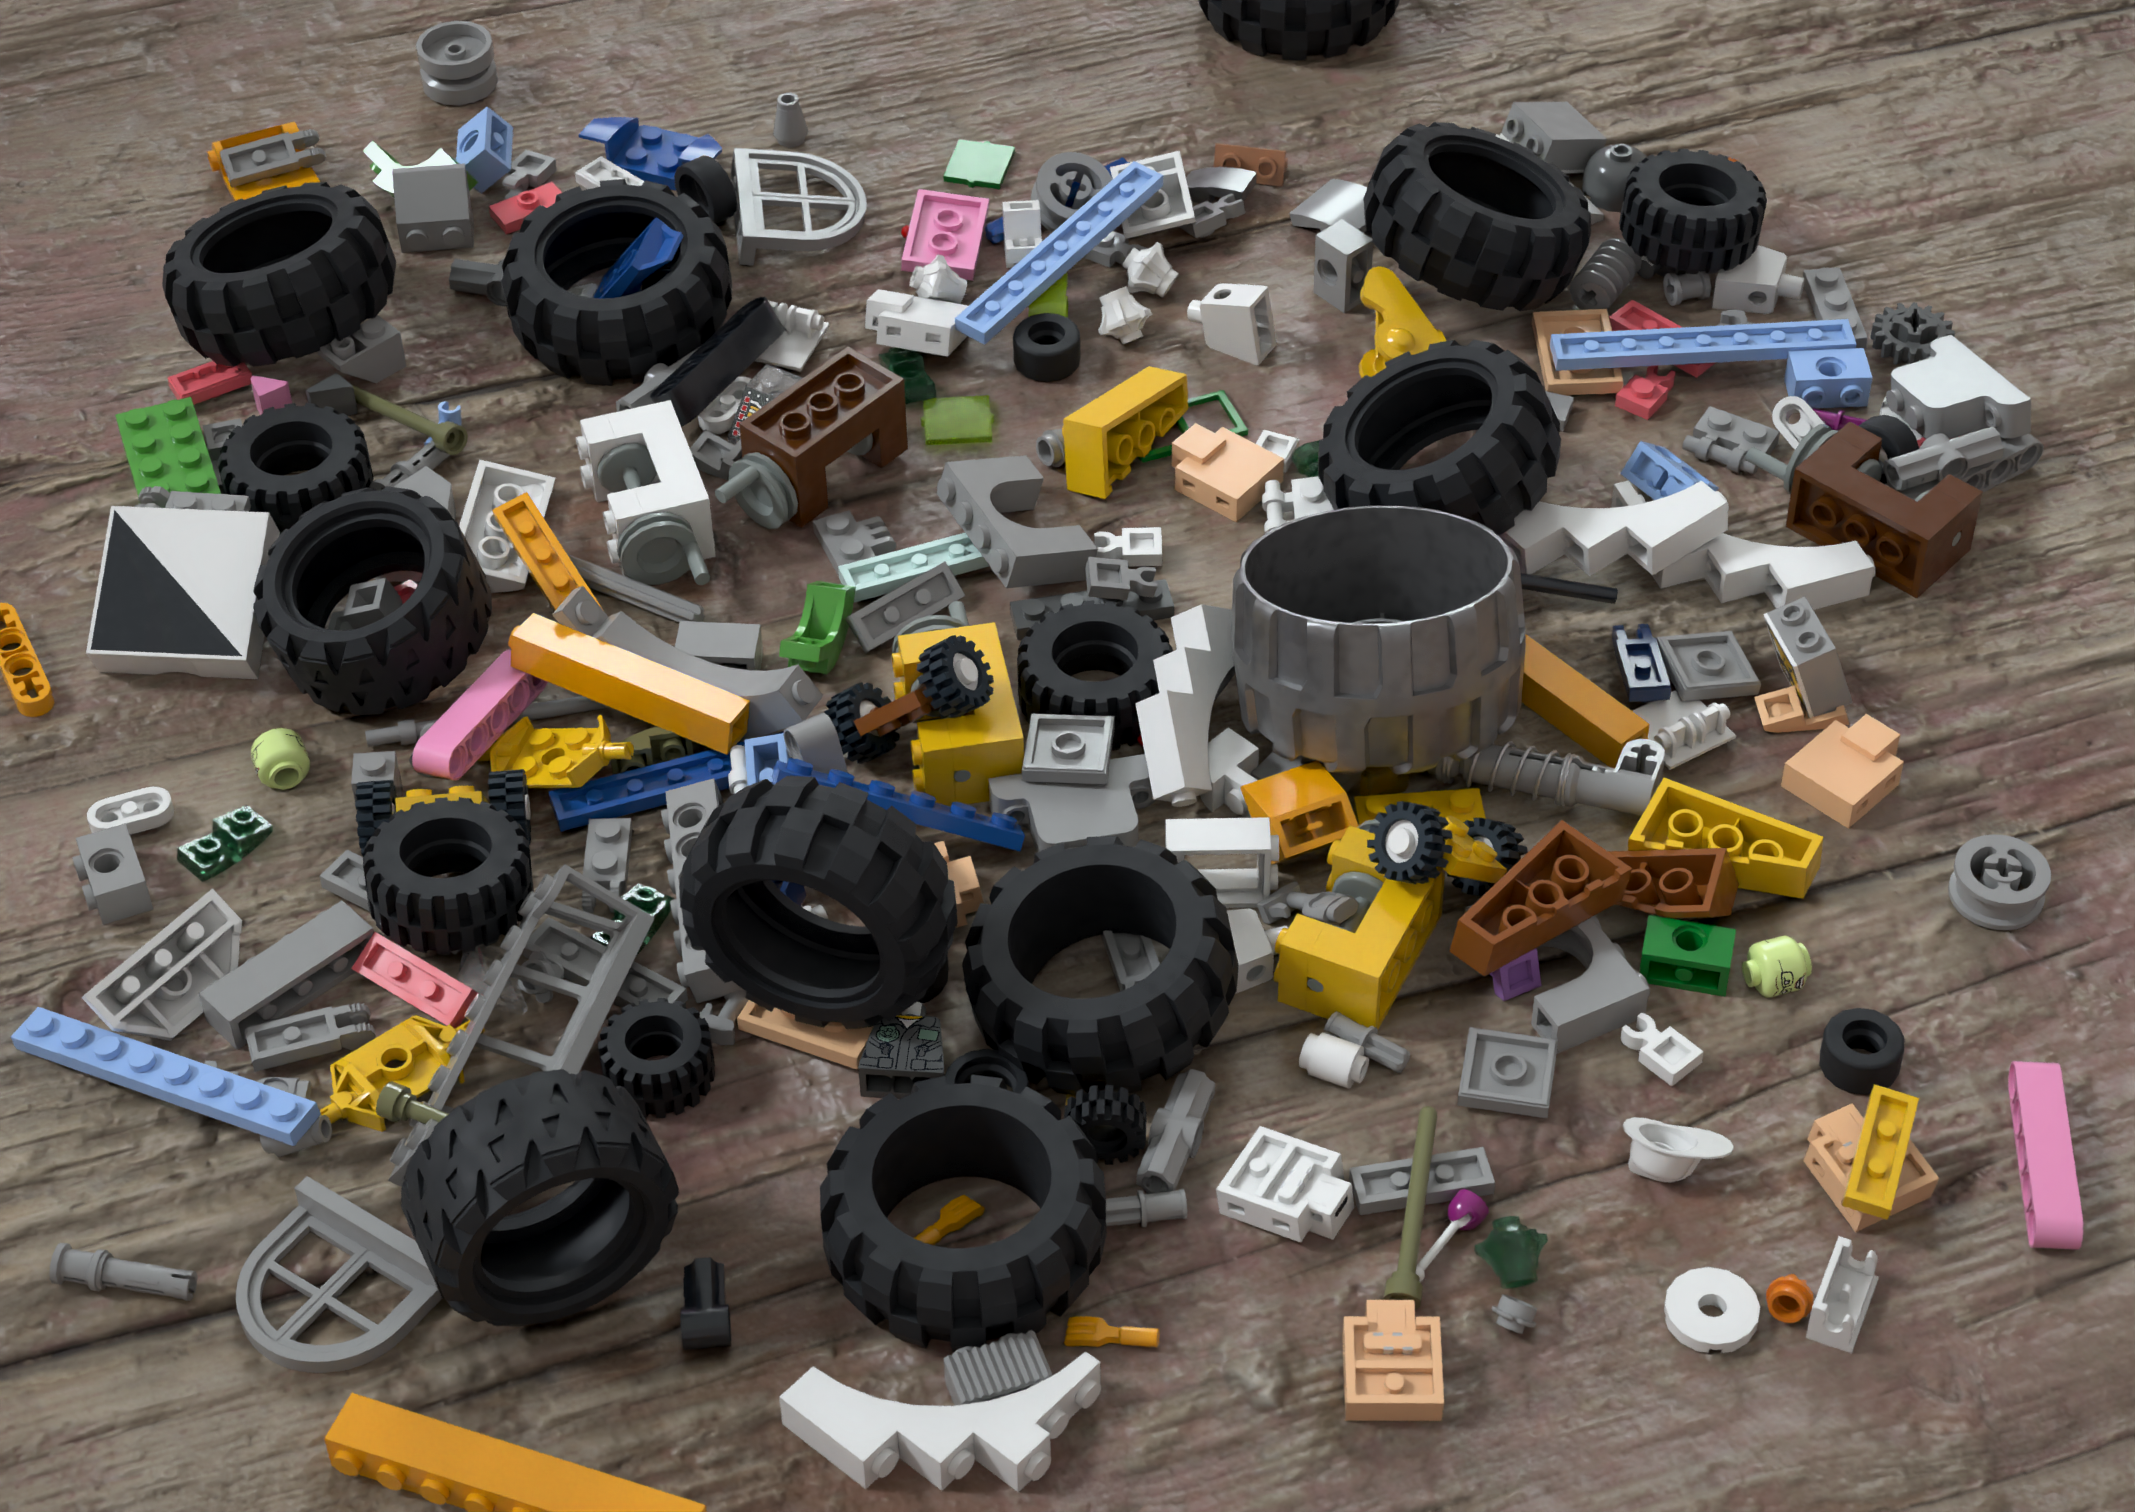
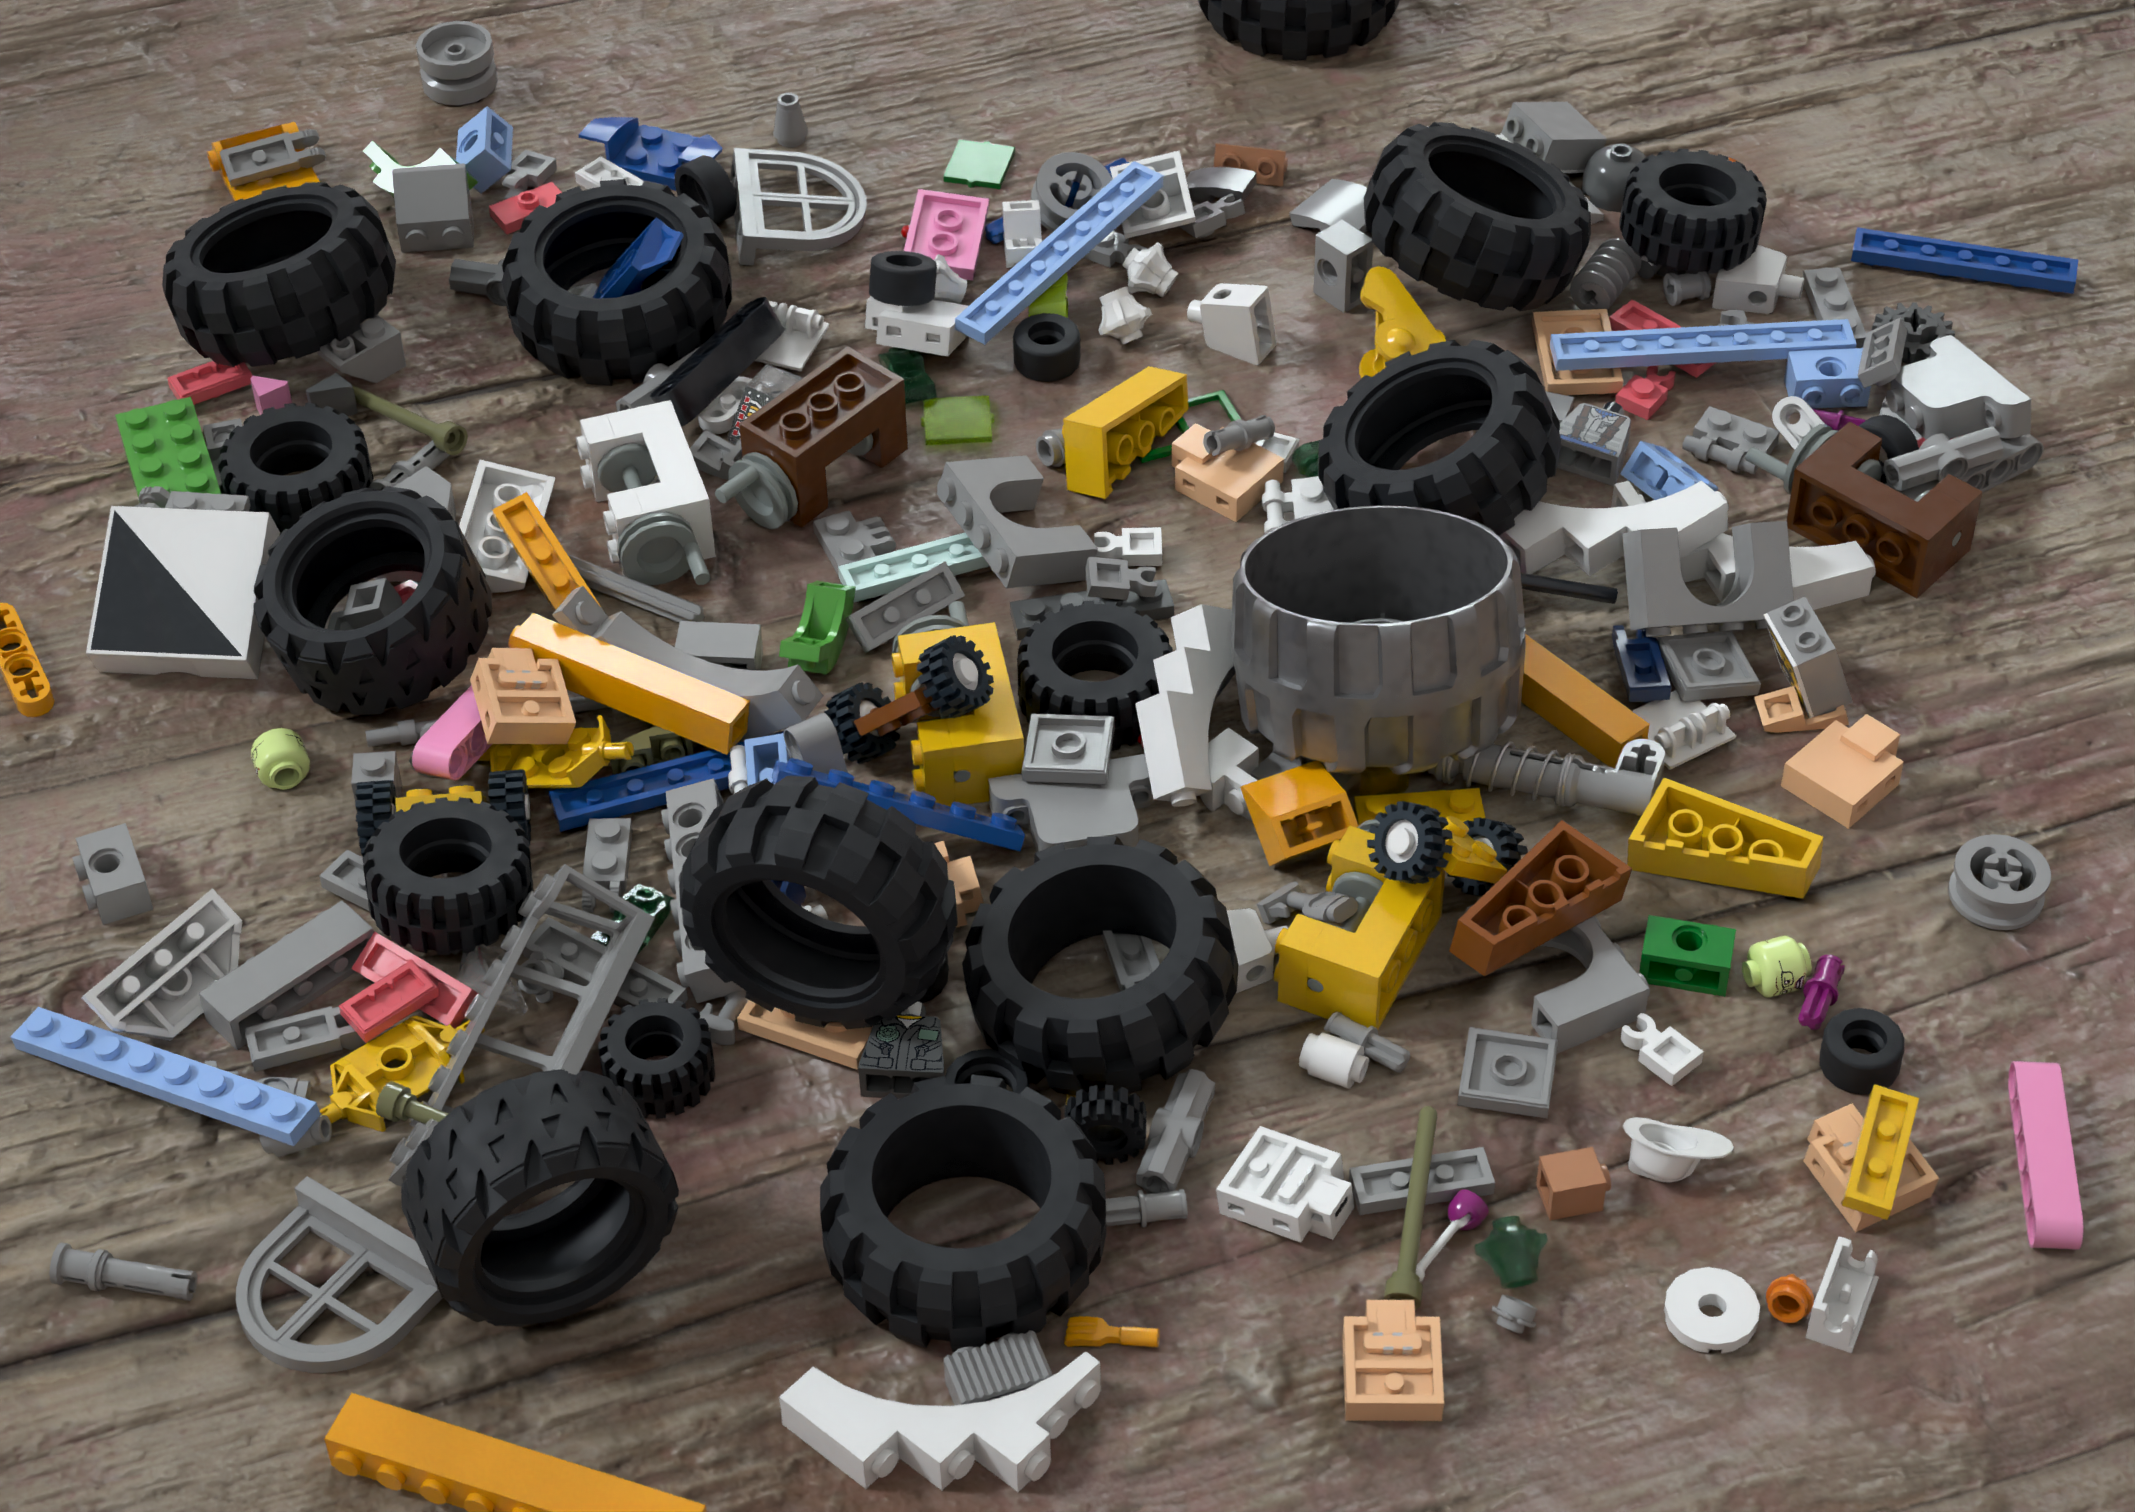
white plate [87,787,174,835] -> none
clear green slope [177,805,273,882] -> none
light blue hand [424,401,462,445] -> none
black piece [680,1257,731,1350] -> none
light orange piece [914,1195,985,1245] -> none
white window [1165,817,1279,908] -> none
medium lavender tile [1490,948,1541,1001] -> none
dark orange wedge [1608,848,1739,918] -> none
none -> coral plate [339,959,439,1043]
none -> light nougat piece [470,648,576,744]
none -> black tyre [869,251,937,306]
none -> light grey pin [1203,415,1275,456]
none -> nougat brick [1536,1147,1611,1221]
none -> light grey torso [1557,402,1631,486]
none -> light grey arch [1623,521,1794,637]
none -> magenta axle [1798,955,1845,1030]
none -> blue plate [1851,228,2078,294]
none -> light grey plate [1857,317,1907,388]

